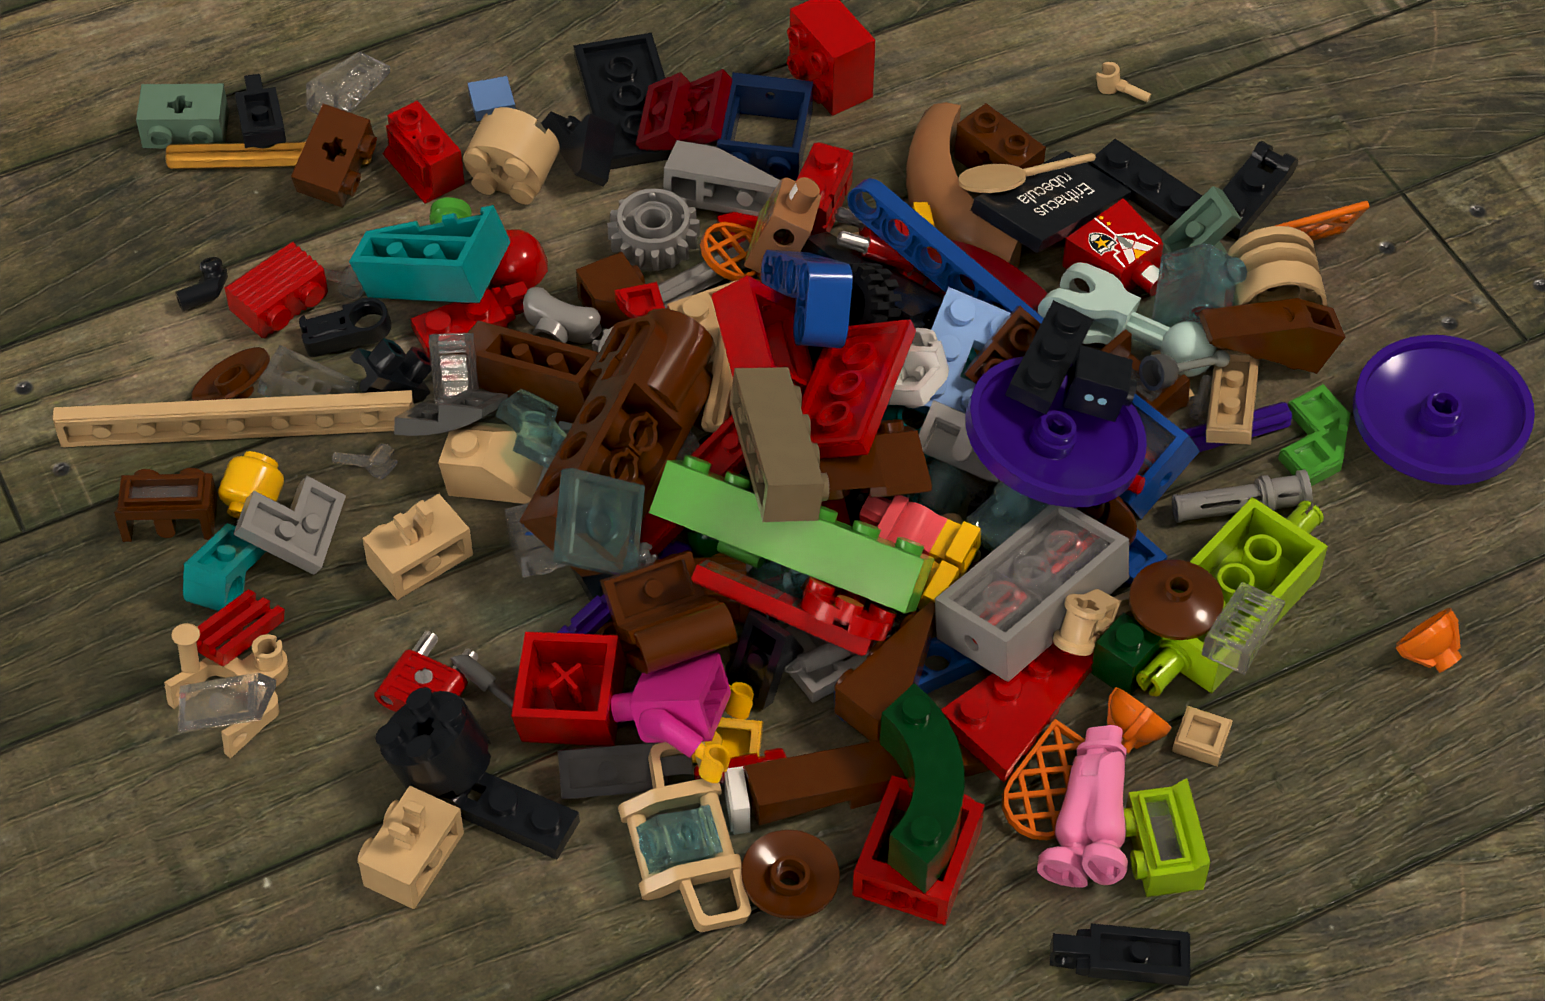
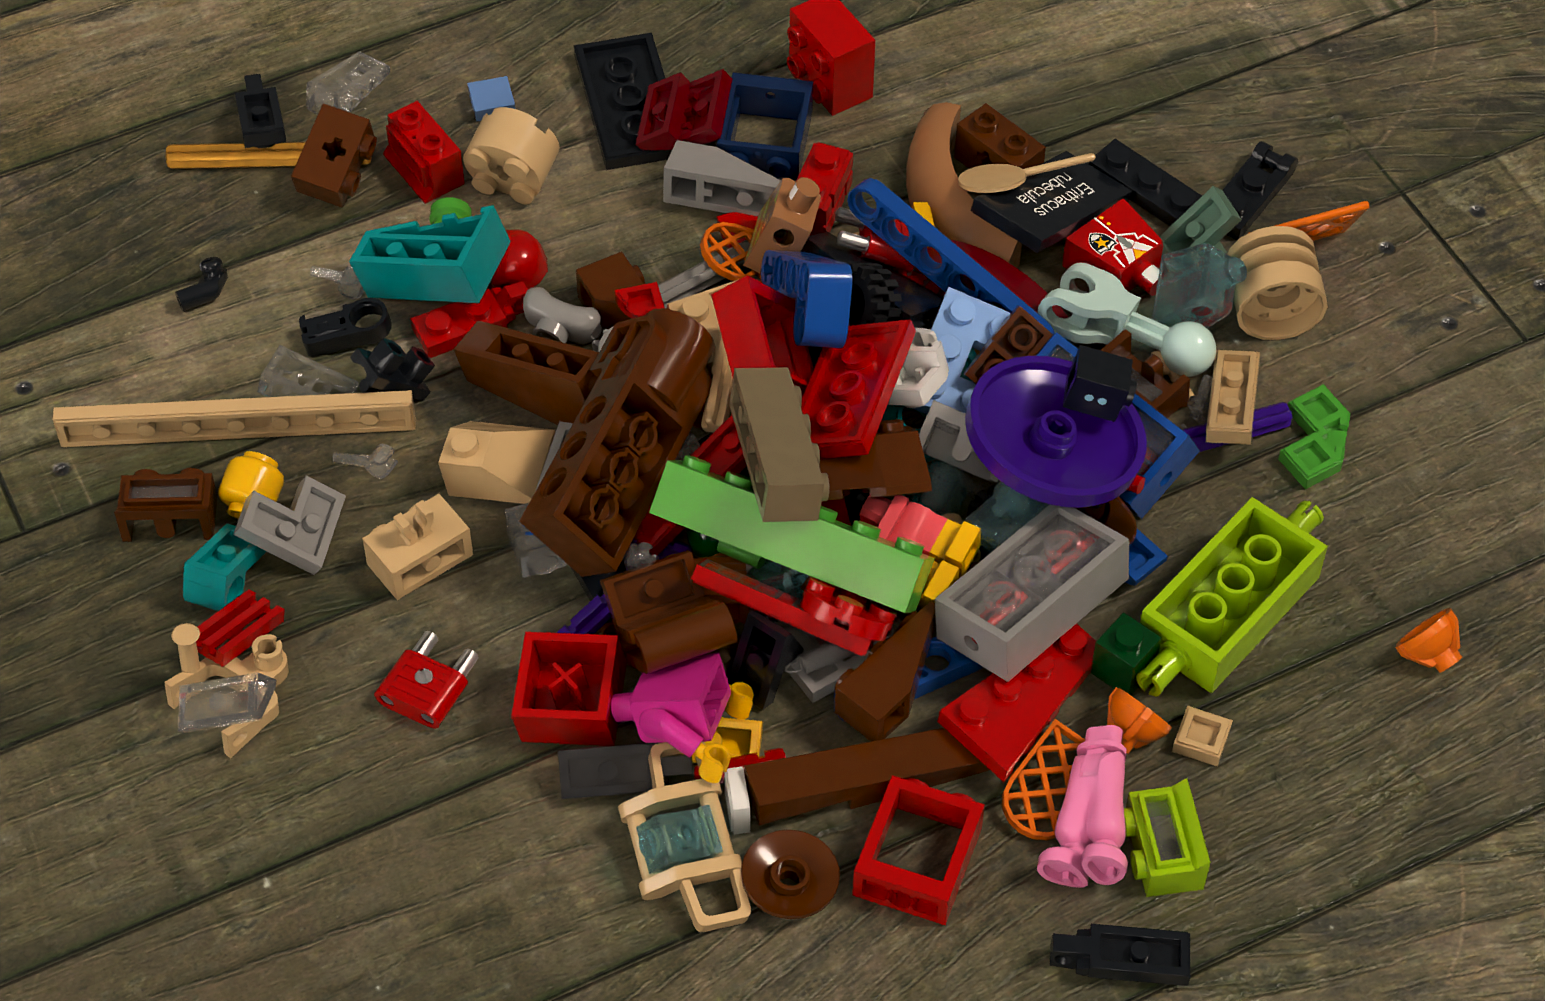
sand green brick [136,83,229,149] -> none
reddish brown dish [191,347,270,401] -> none
red brick [224,241,328,338] -> none
tan brick [358,786,464,909] -> none
black brick [375,687,491,800] -> none
dark grey slope [394,390,508,436] -> none
clear slope [429,333,480,404] -> none
black plate [439,772,580,860] -> none
dark grey piece [450,655,514,709] -> none
clear light blue tile [496,389,567,468] -> none
black slope [541,111,616,187] -> none
clear light blue tile [553,468,645,575] -> none
light grey gear [607,189,700,271] -> none
dark green brick [880,683,965,893] -> none
black plate [1005,300,1094,415] -> none
tan connector [1052,589,1134,656] -> none
tan hand [1096,62,1151,103] -> none
reddish brown dish [1129,559,1224,640] -> none
dark grey hinge [1139,350,1230,391] -> none
light grey pin [1172,469,1313,523] -> none
reddish brown slope [1198,298,1346,374] -> none
clear slope [1201,582,1285,675] -> none
dark purple dish [1353,335,1535,485] -> none

